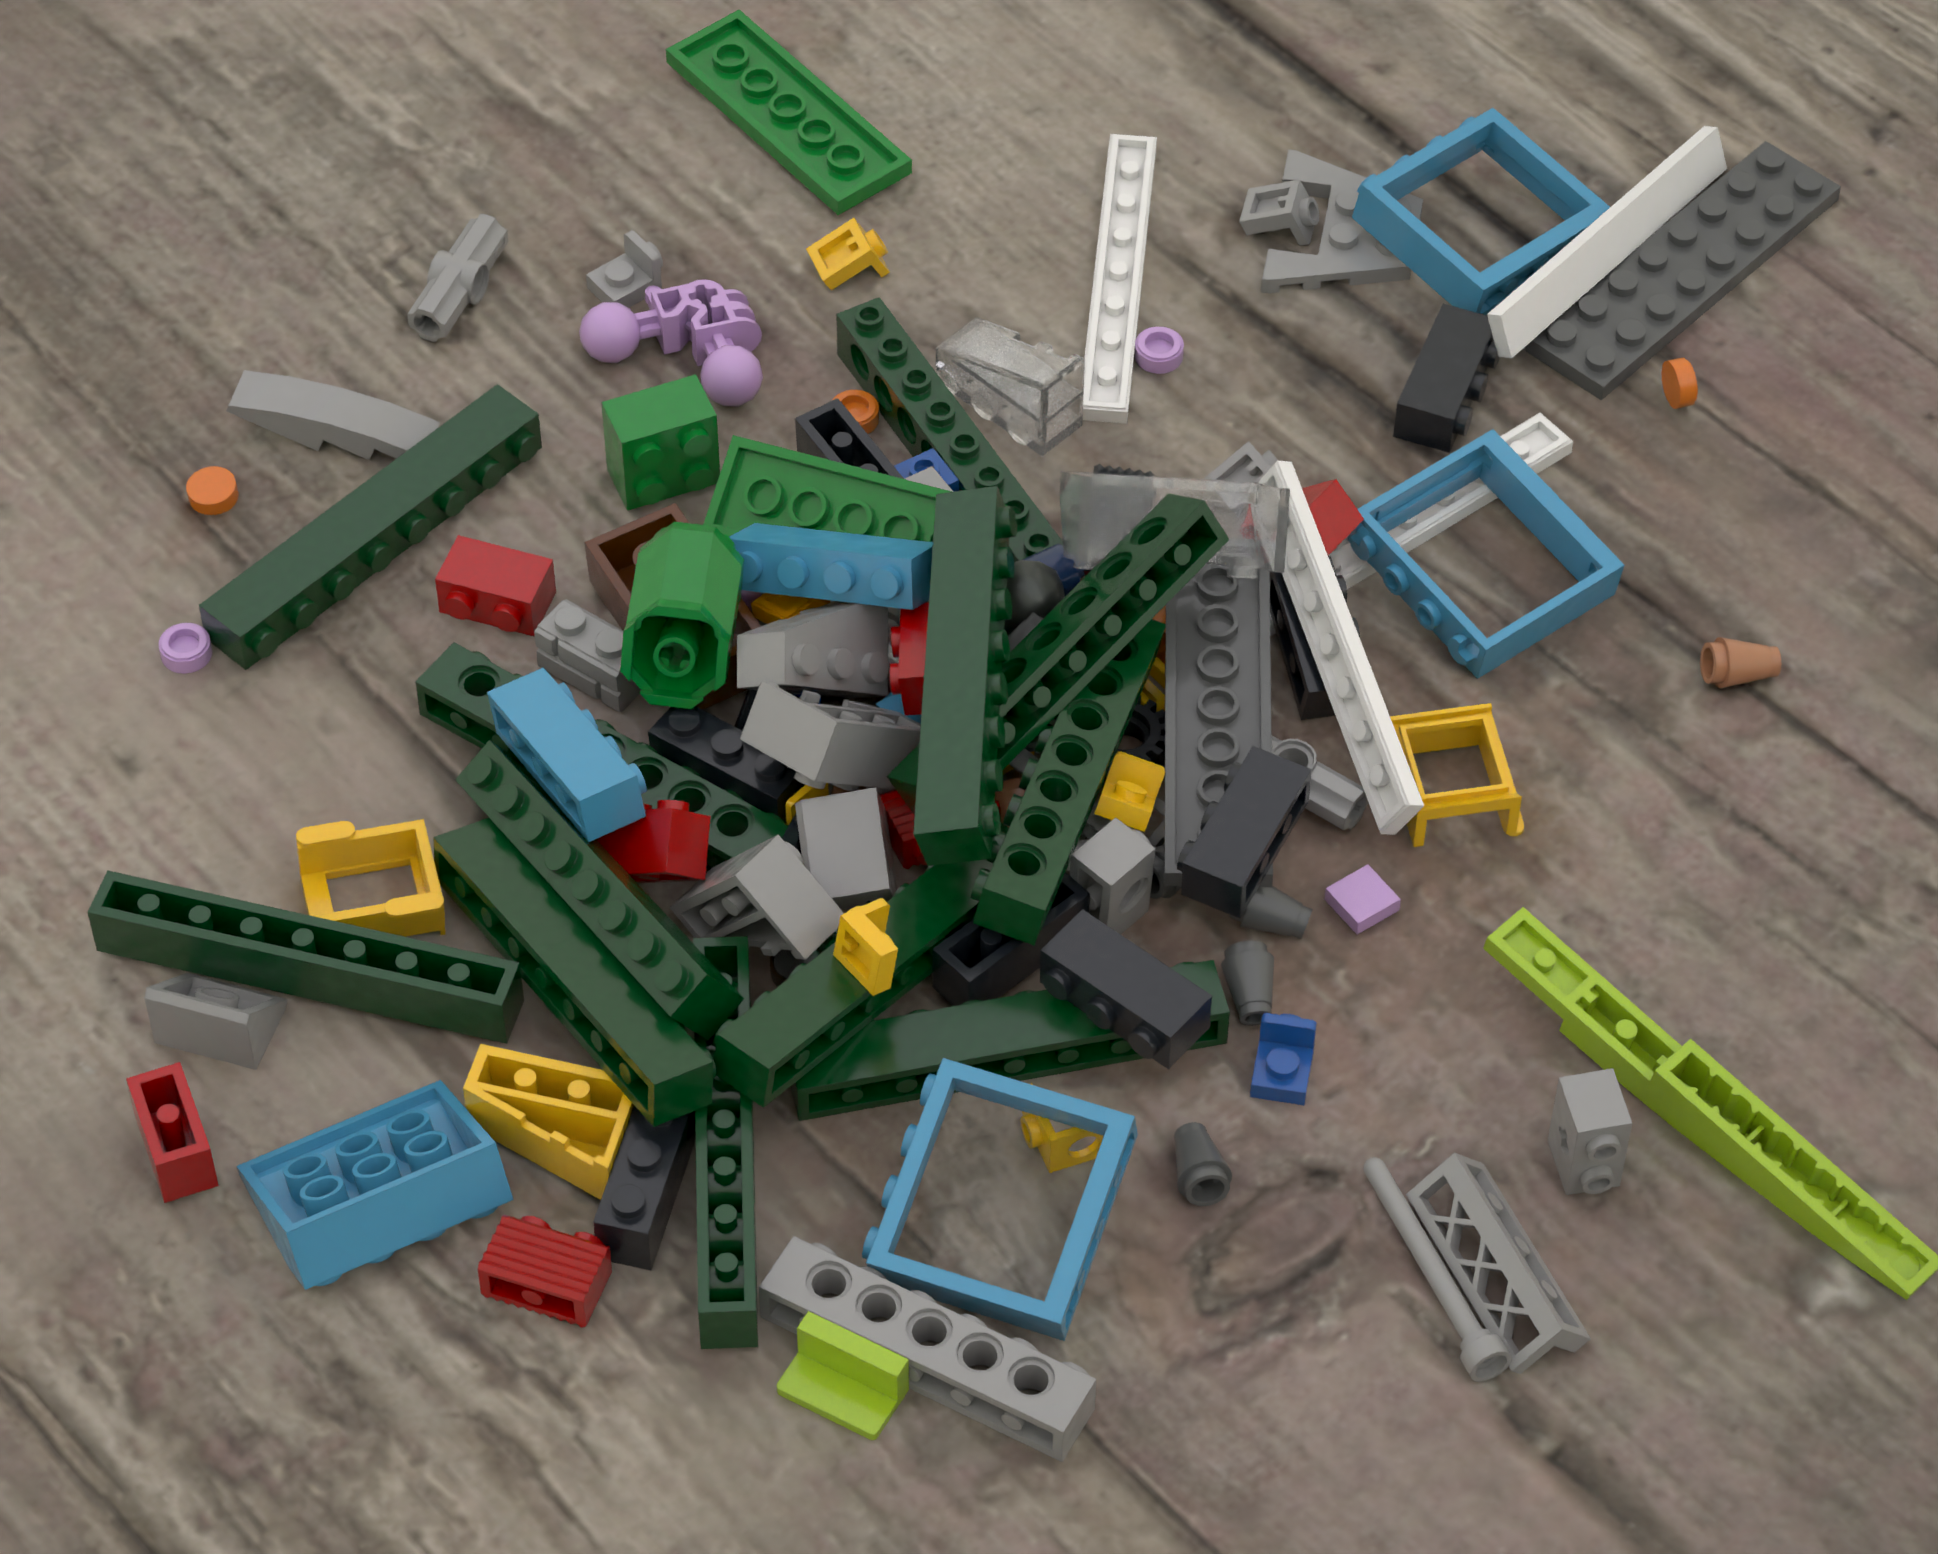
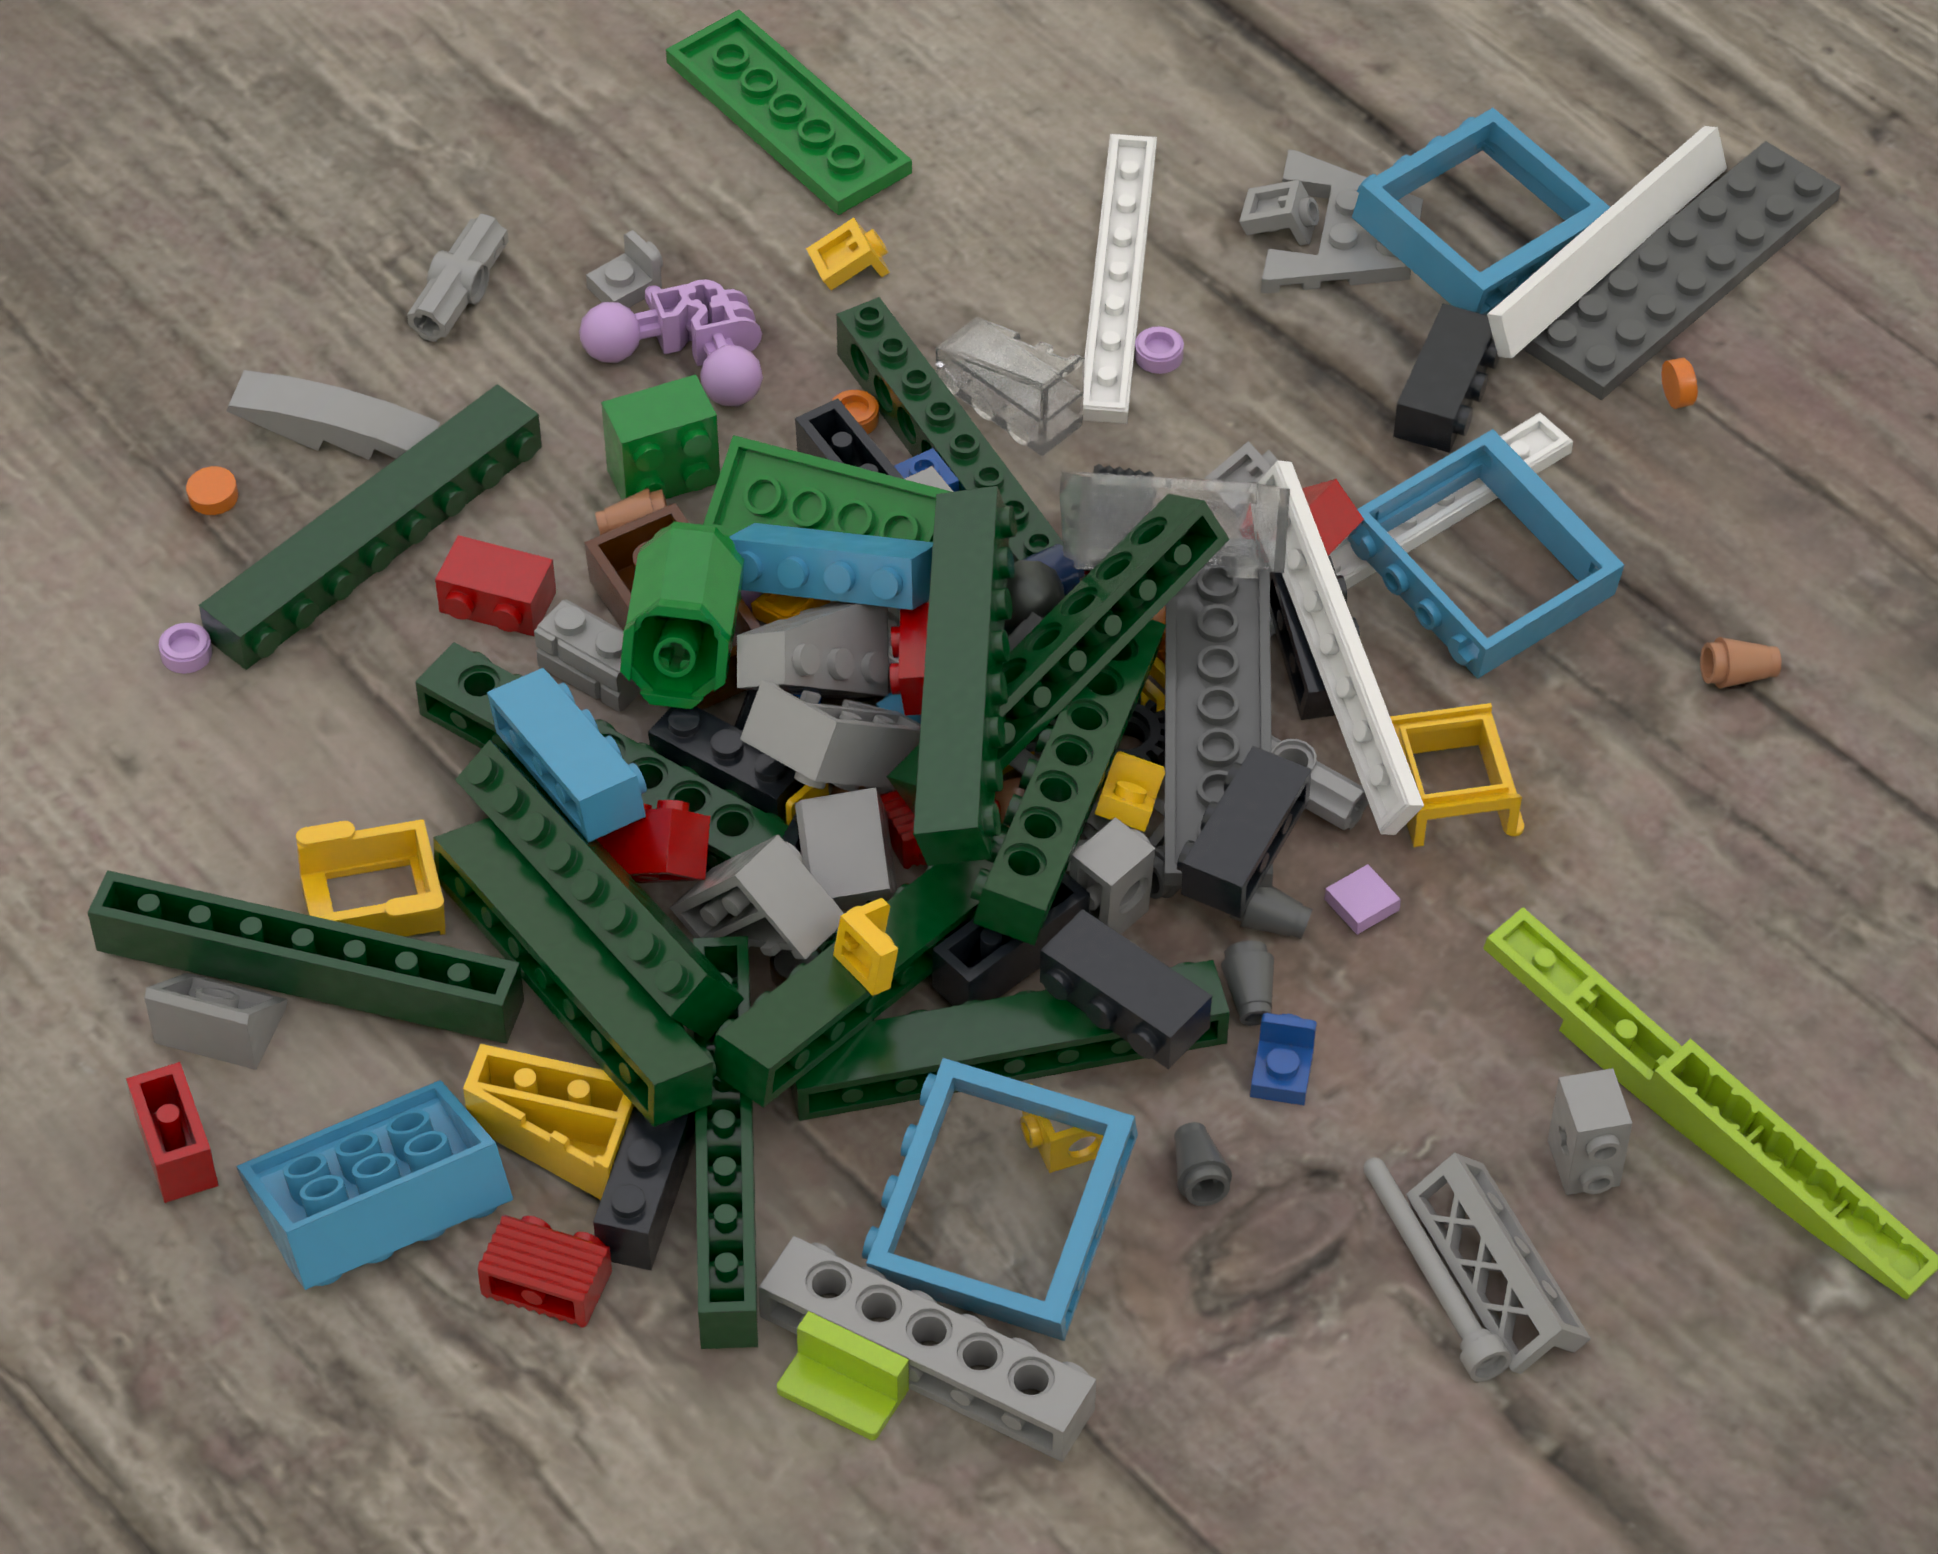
none -> nougat cone [595,488,667,535]

